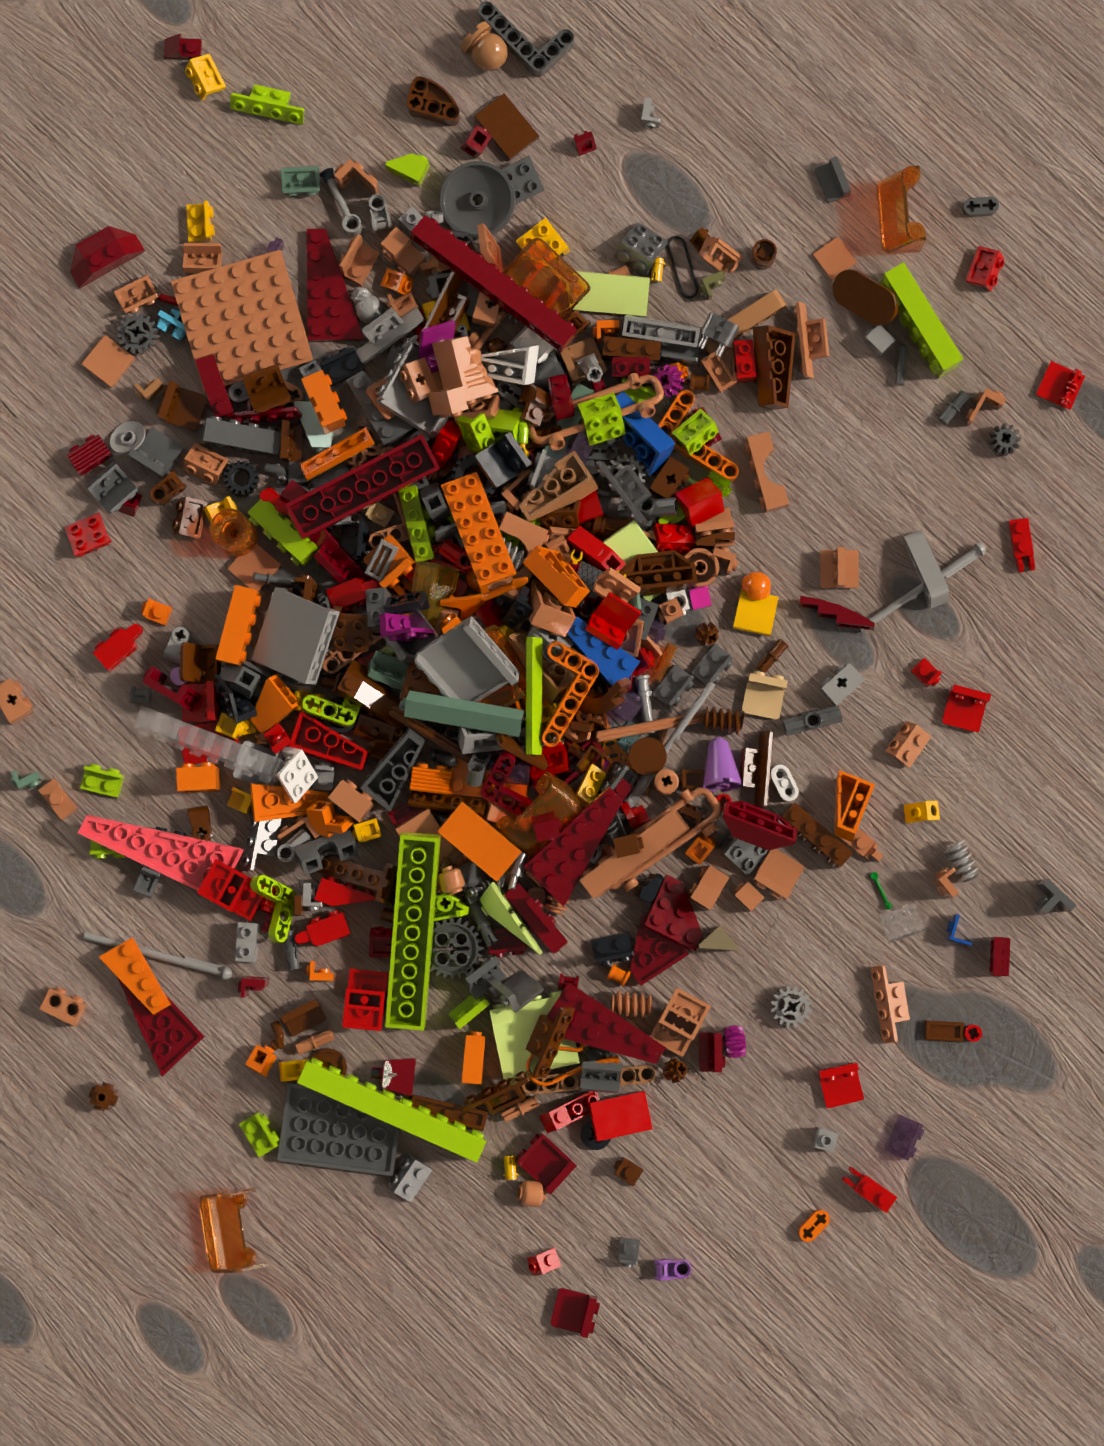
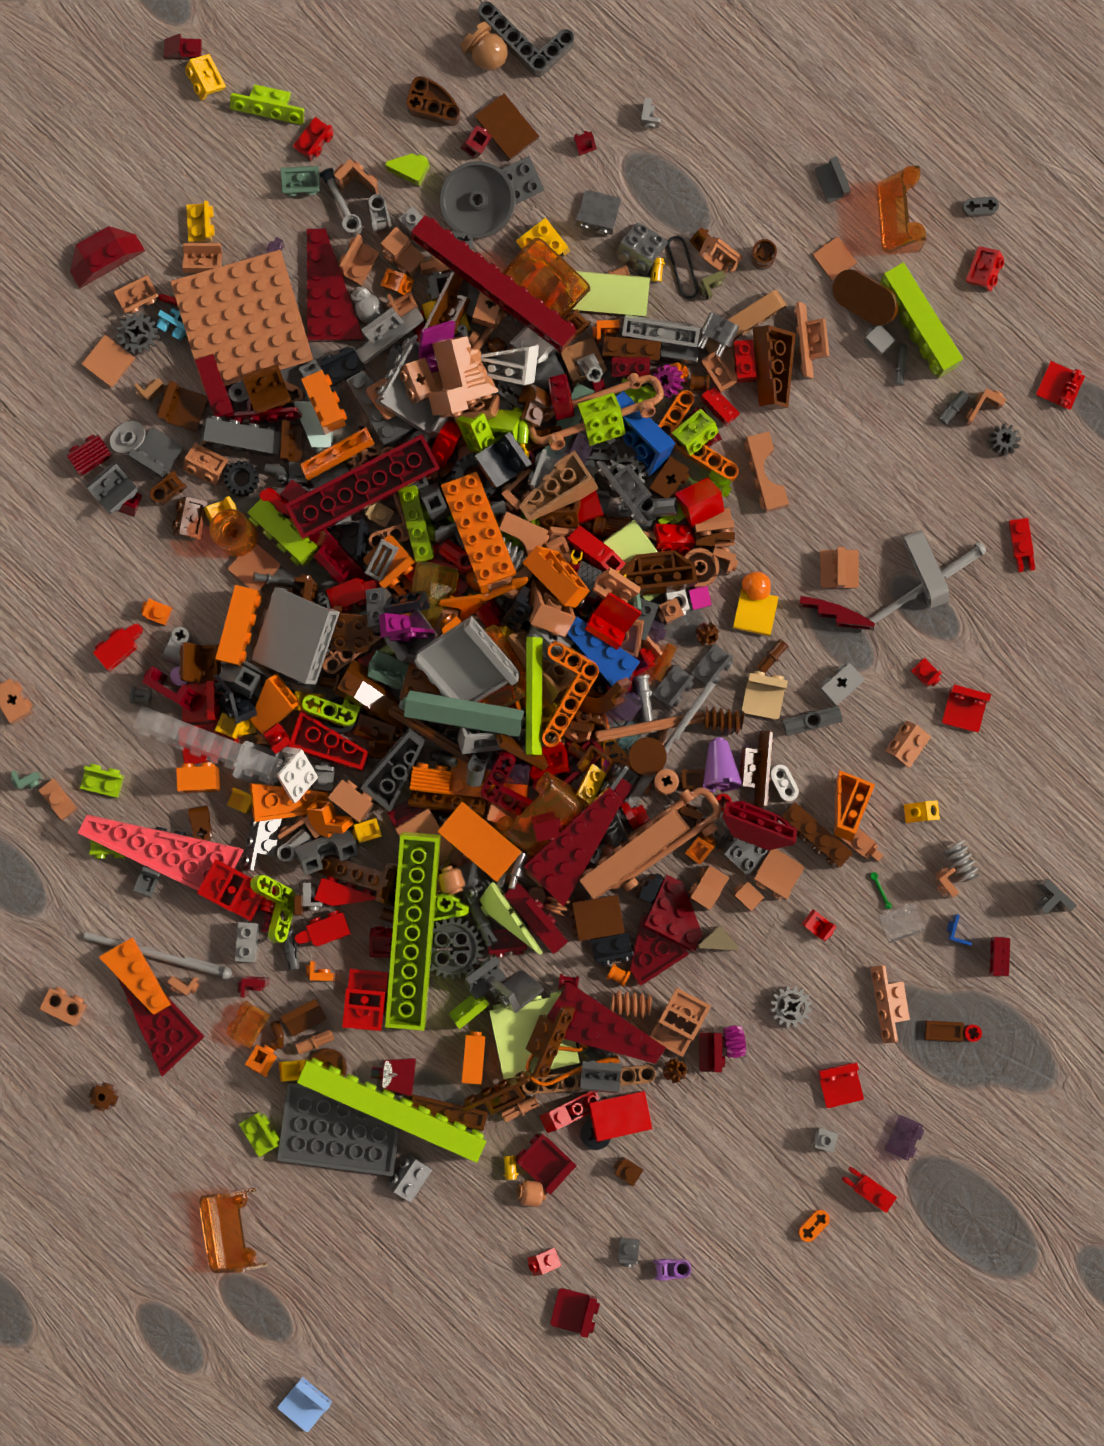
red hinge [64,512,112,557] -> none
light grey tile [425,210,443,224] -> none
nougat tile [477,223,503,273] -> none
reddish brown brick [613,834,644,858] -> none
none -> nougat bracket [167,976,200,995]
none -> clear orange bracket [227,1000,270,1048]
none -> light blue bracket [278,1376,333,1432]
none -> red bracket [293,117,334,161]
none -> reddish brown brick [569,895,625,941]
none -> flat silver bracket [576,190,621,235]
none -> red bracket [700,387,740,427]
none -> red bracket [801,909,836,942]

